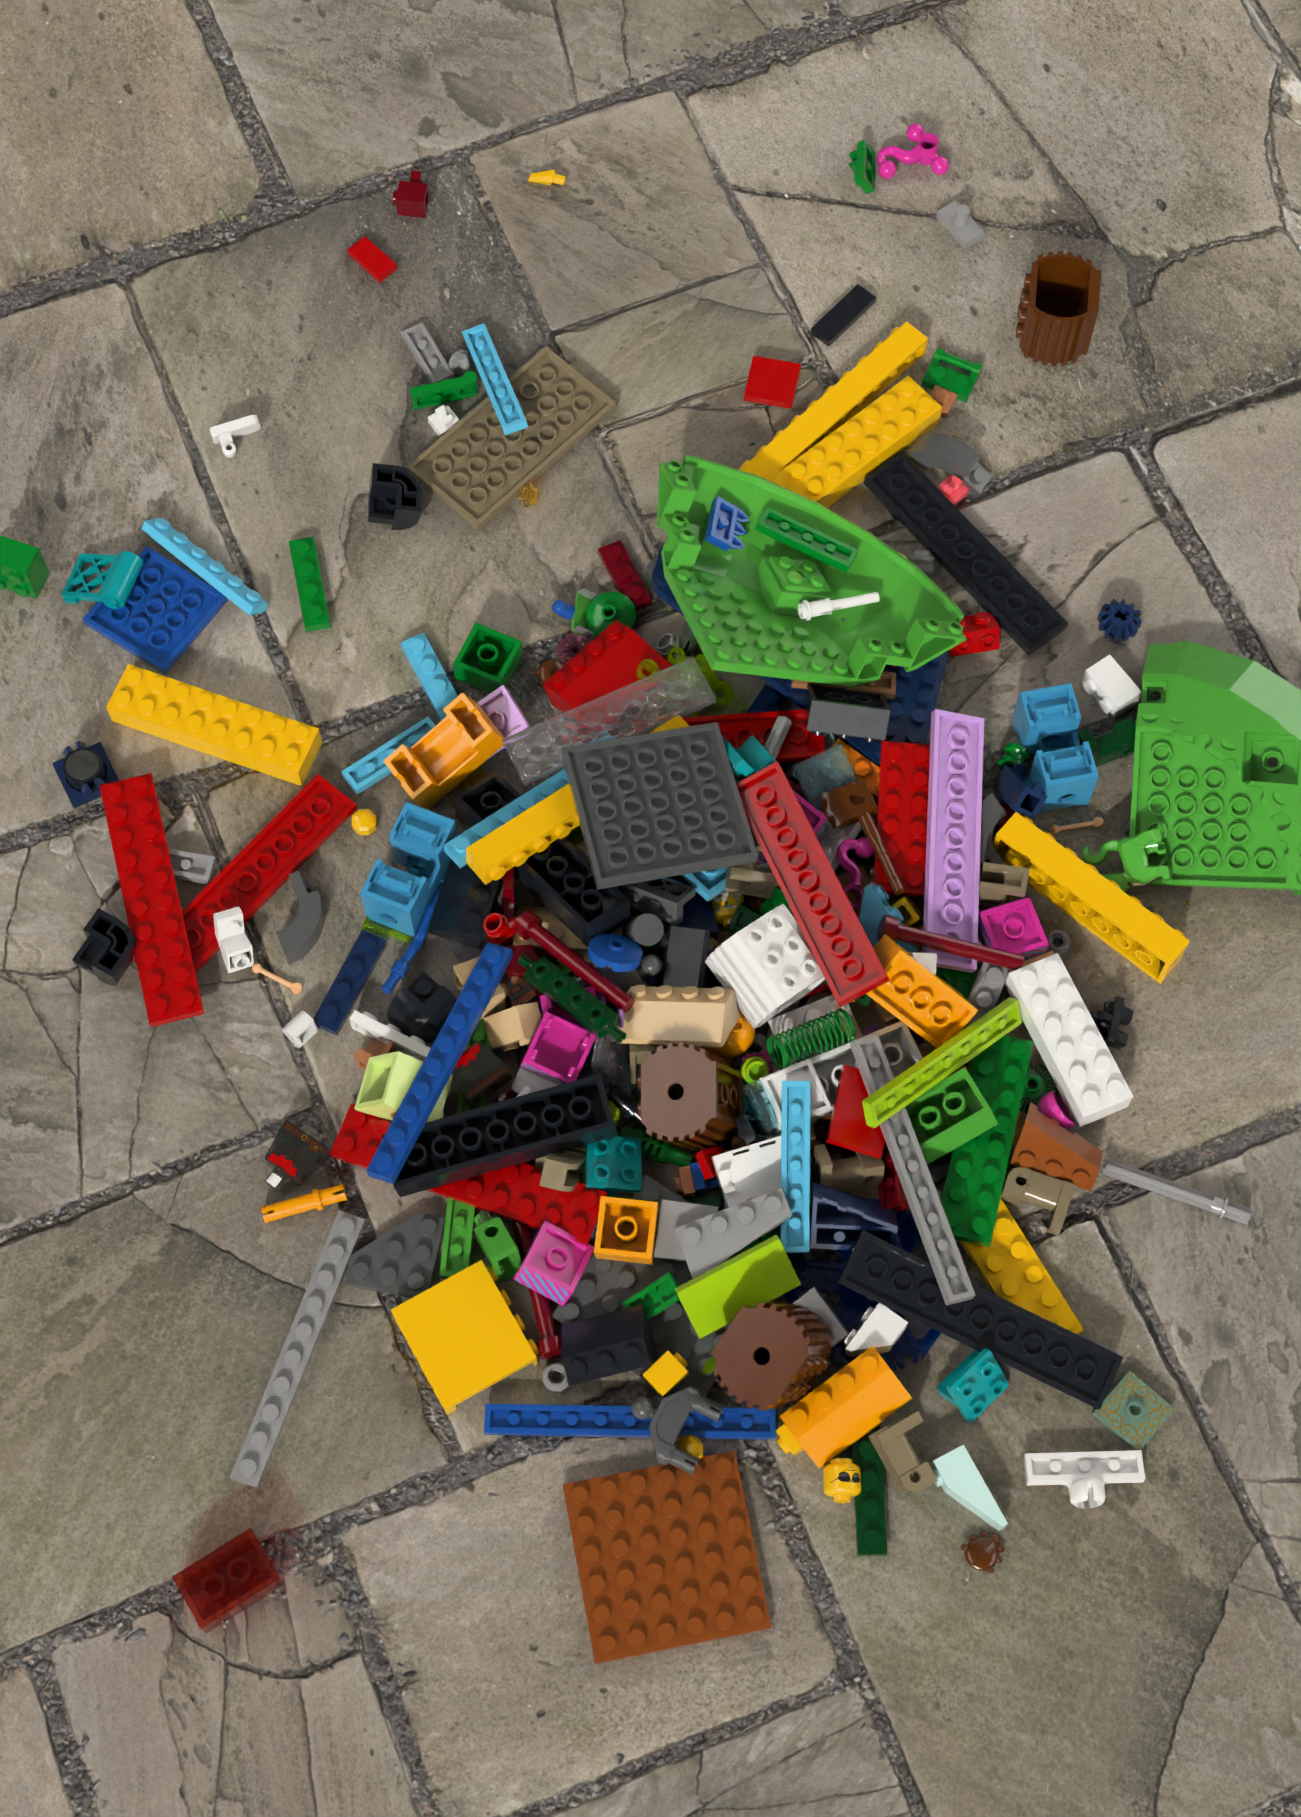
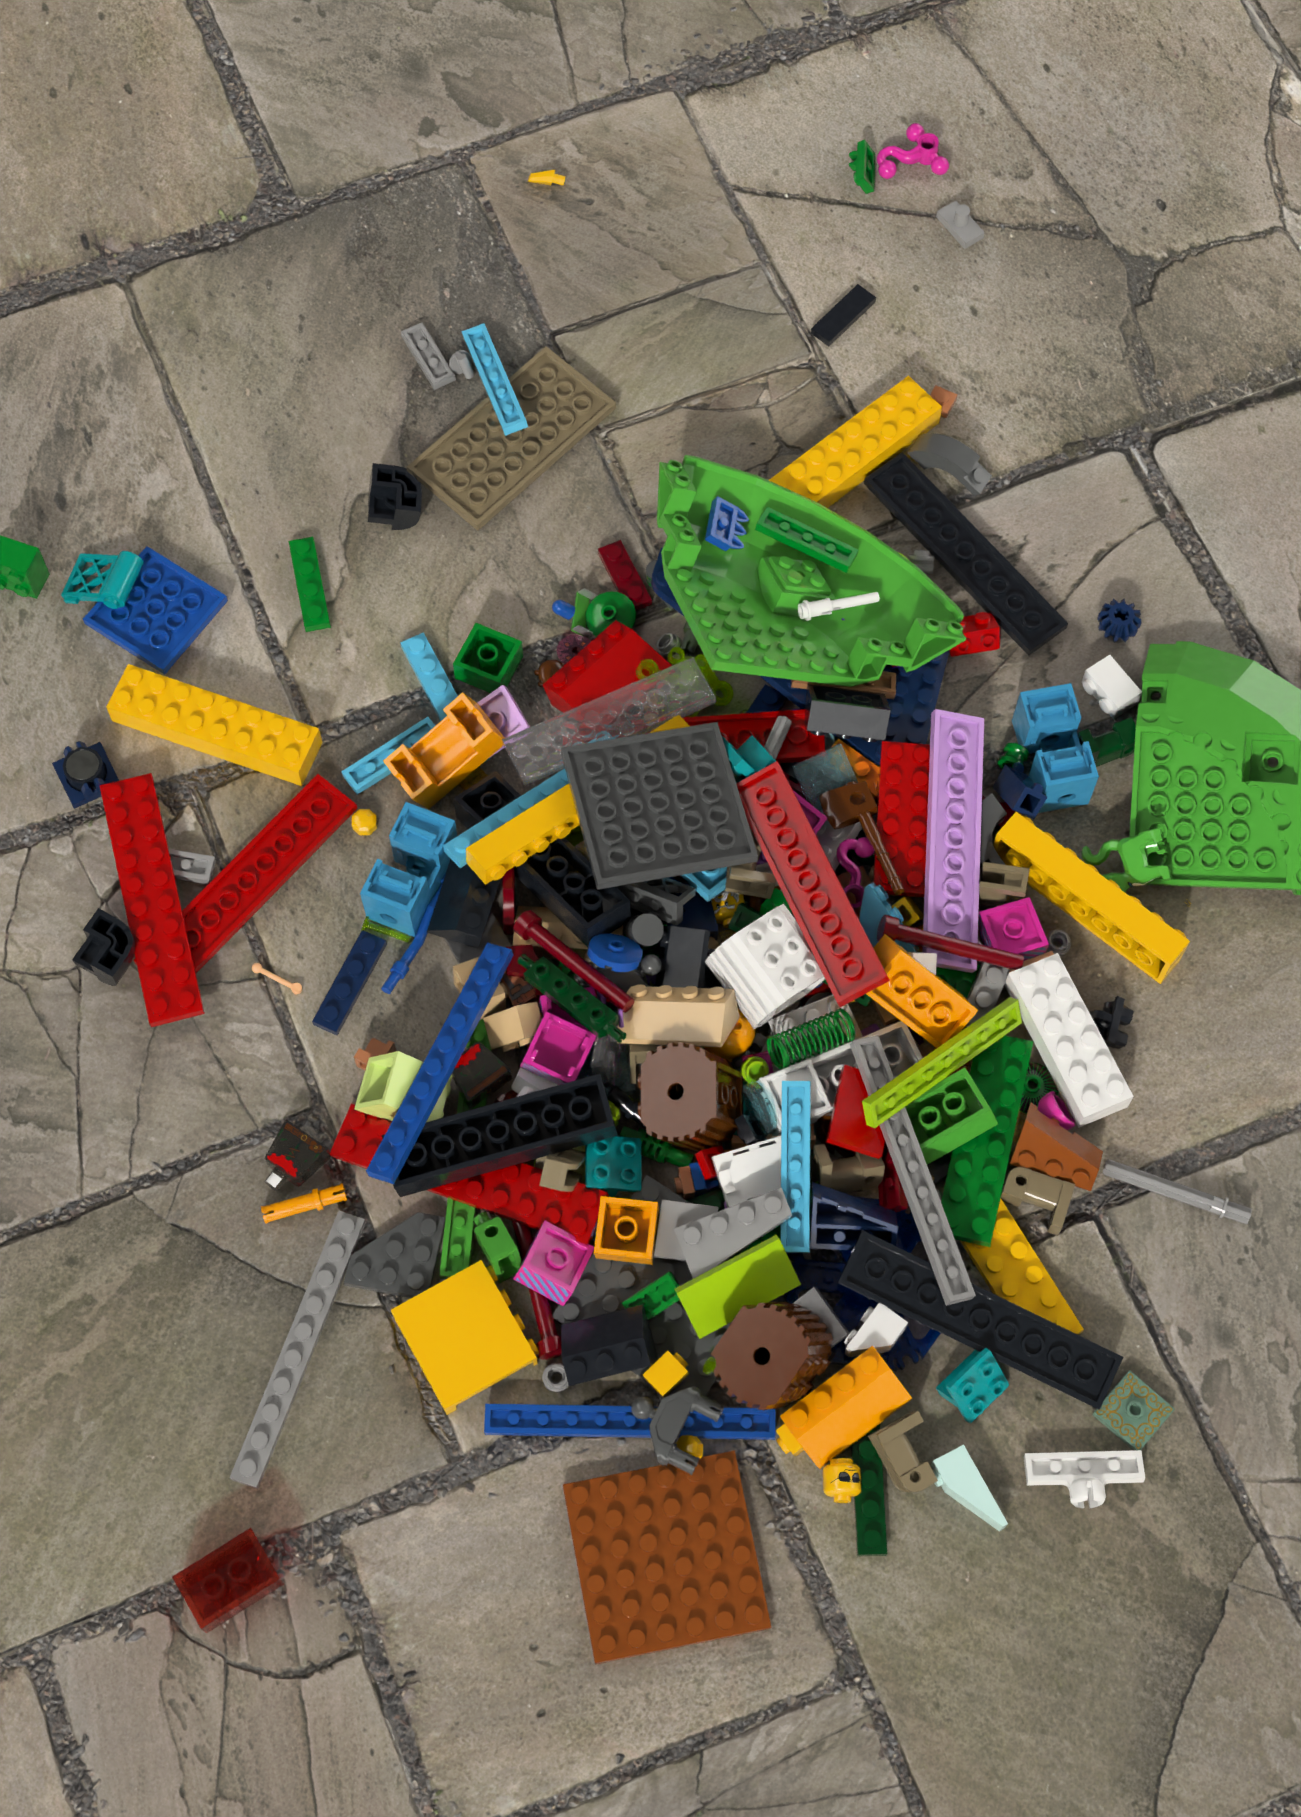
medium azure plate [141,518,269,616] -> none
white piece [209,415,261,458] -> none
white slope [213,906,254,973] -> none
dark grey arch [276,871,324,965] -> none
white brick [282,1010,318,1049] -> none
red tile [347,236,397,283] -> none
white plate [349,1010,431,1062] -> none
black brick [387,972,457,1043] -> none
dark red brick [393,170,429,218] -> none
green plate [409,371,479,410] -> none
white tile [427,405,460,437] -> none
red animal [483,913,518,947] -> none
clear yellow plate [519,482,538,507] -> none
yellow brick [739,321,928,480] -> none
red tile [744,356,801,409] -> none
green plate [921,347,984,403] -> none
coral tile [937,475,969,507] -> none
reddish brown piece [961,1530,1005,1573] -> none
reddish brown piece [1015,251,1101,366] -> none
light nougat hinge [1050,817,1104,835] -> none

